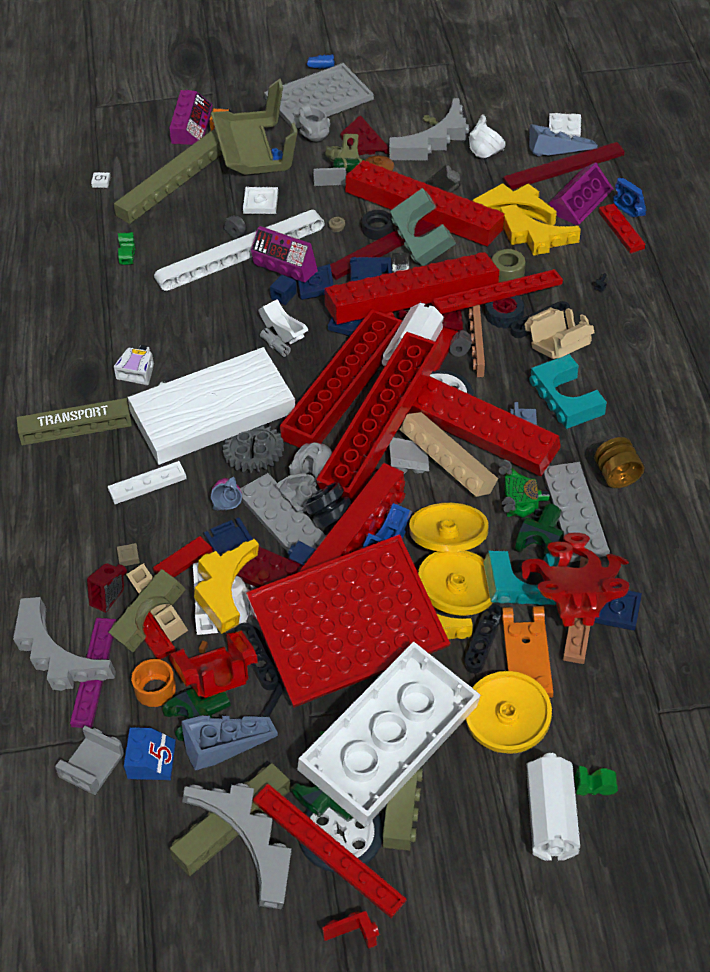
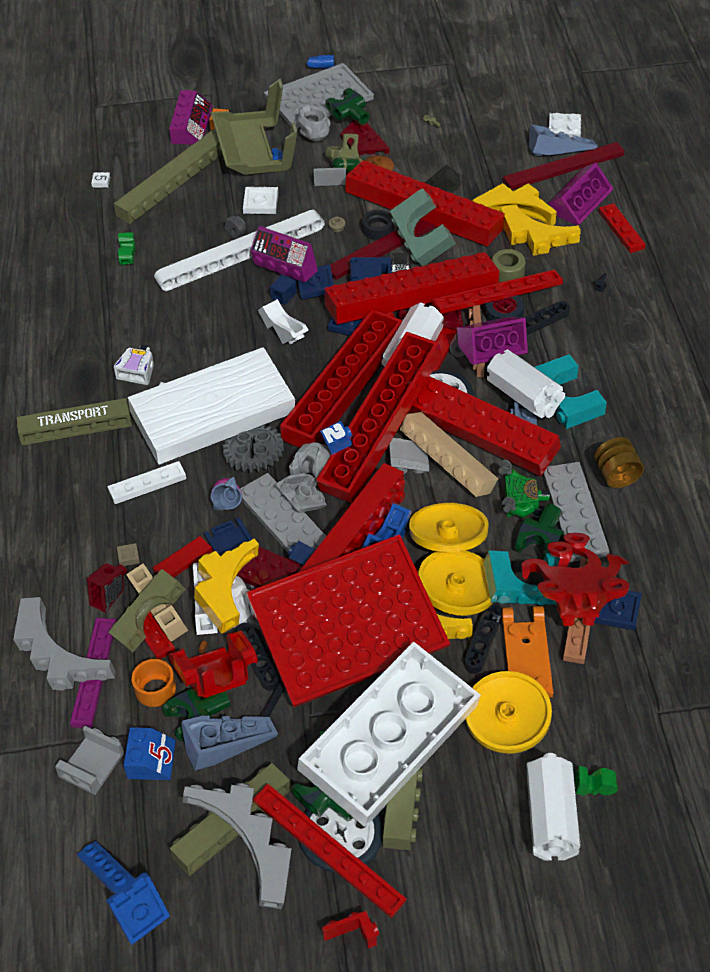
light grey pin [260,328,291,357] -> none
black wheel [303,482,352,528] -> none
light grey arch [390,98,469,160] -> none
white head [469,114,505,158] -> none
tan piece [524,308,595,359] -> none
blue slope [613,178,646,217] -> none
none -> blue bracket [77,841,170,945]
none -> blue brick [321,421,353,455]
none -> dark green connector [325,88,370,125]
none -> magenta slope [457,317,528,365]
none -> white brick [487,349,565,418]

